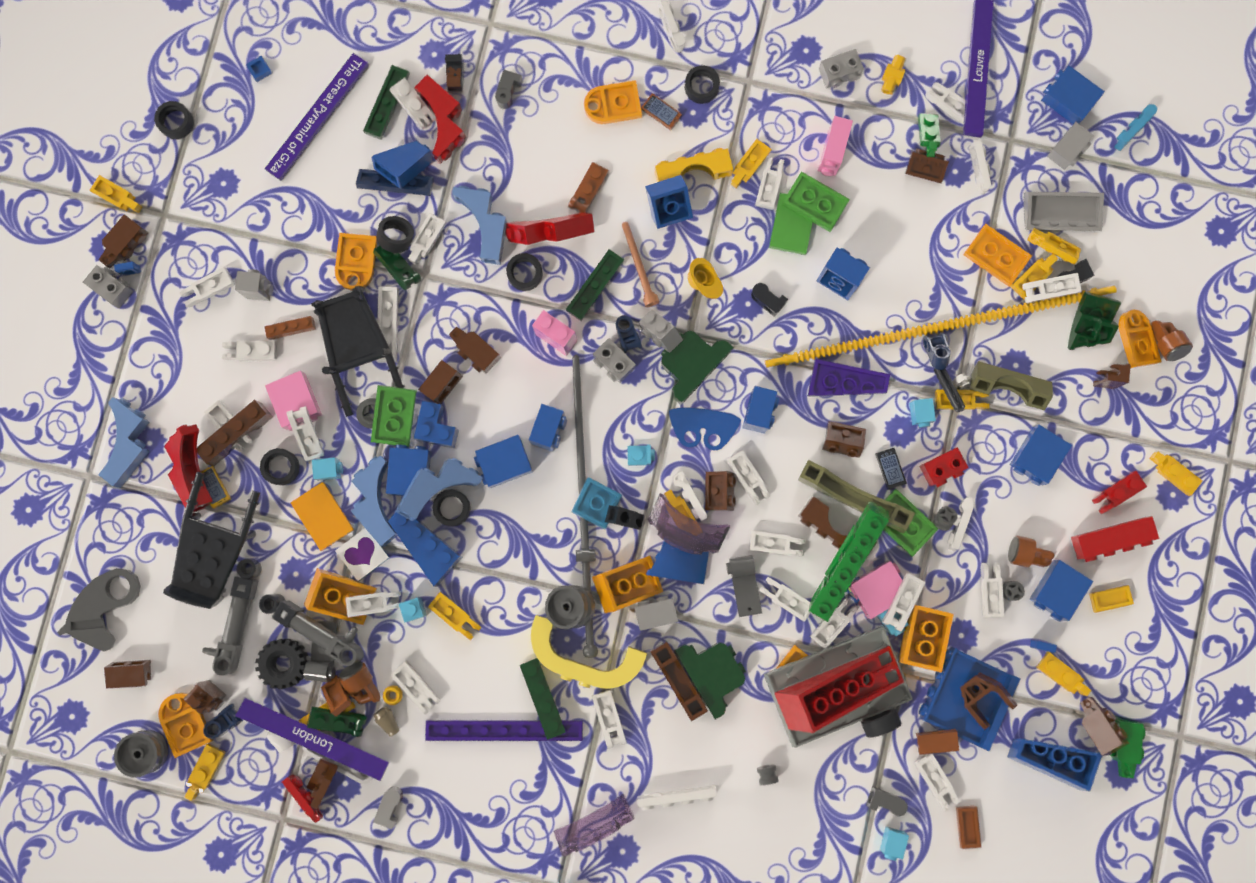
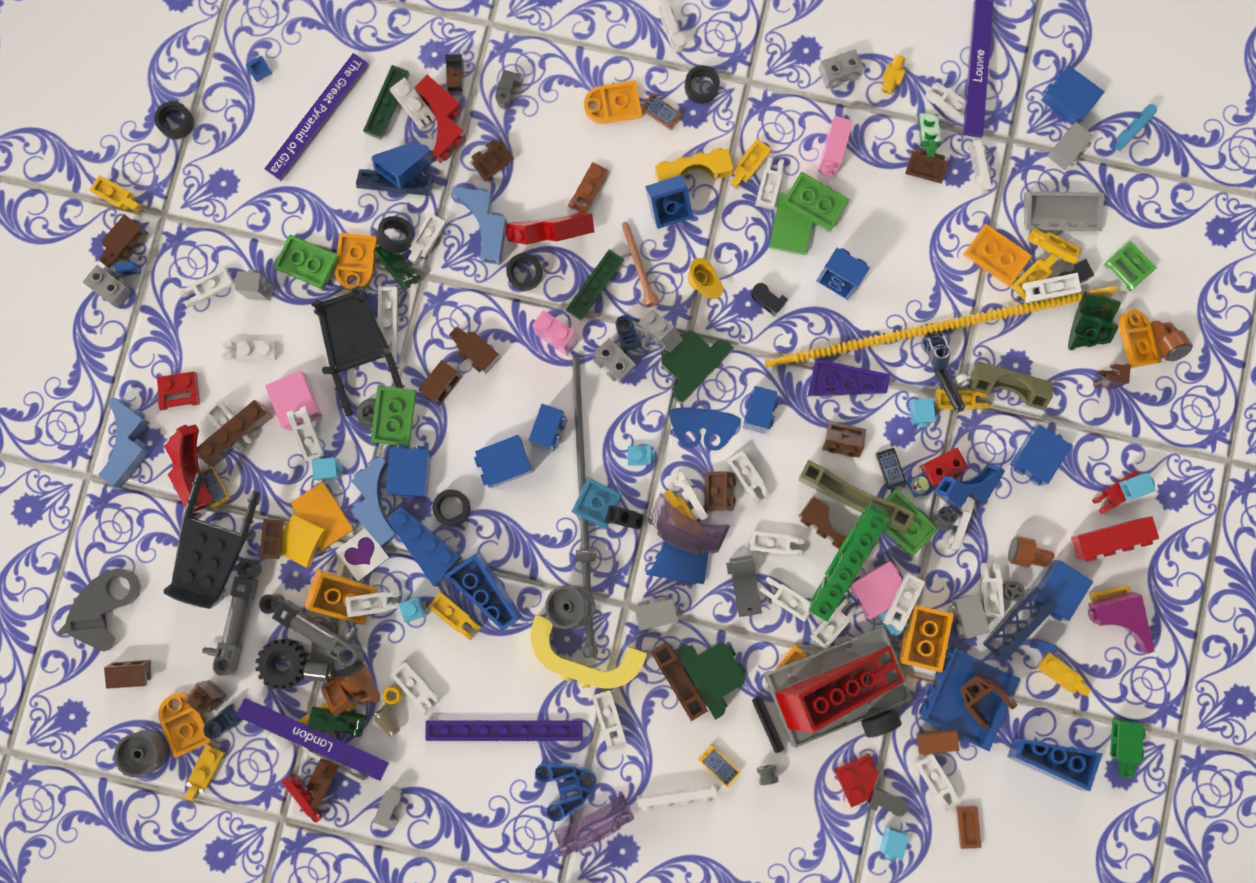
black tyre [260,448,300,486] -> none
dark orange piece [264,316,316,340] -> none
medium blue arch [395,458,483,521] -> none
blue brick [414,401,459,449] -> none
dark green plate [519,658,566,740] -> none
light orange slope [592,555,663,613] -> none
hinge [1080,697,1129,756] -> none
yellow hinge [1149,451,1203,496] -> none
none -> red plate [156,371,200,411]
none -> reddish brown hinge [259,519,284,559]
none -> bright green tile [273,234,340,291]
none -> yellow slope [280,514,326,568]
none -> blue wedge [444,553,523,631]
none -> reddish brown bracket [469,139,514,181]
none -> blue connector [535,763,596,822]
none -> tile [698,744,741,788]
none -> black axle [752,696,785,753]
none -> red plate [833,753,879,808]
none -> tile [906,473,933,498]
none -> blue arch [934,464,1005,508]
none -> light grey brick [950,594,990,639]
none -> dark blue fence [983,586,1058,664]
none -> magenta arch [1088,592,1155,654]
none -> bright green plate [1104,241,1157,291]
none -> medium azure brick [1119,473,1156,501]

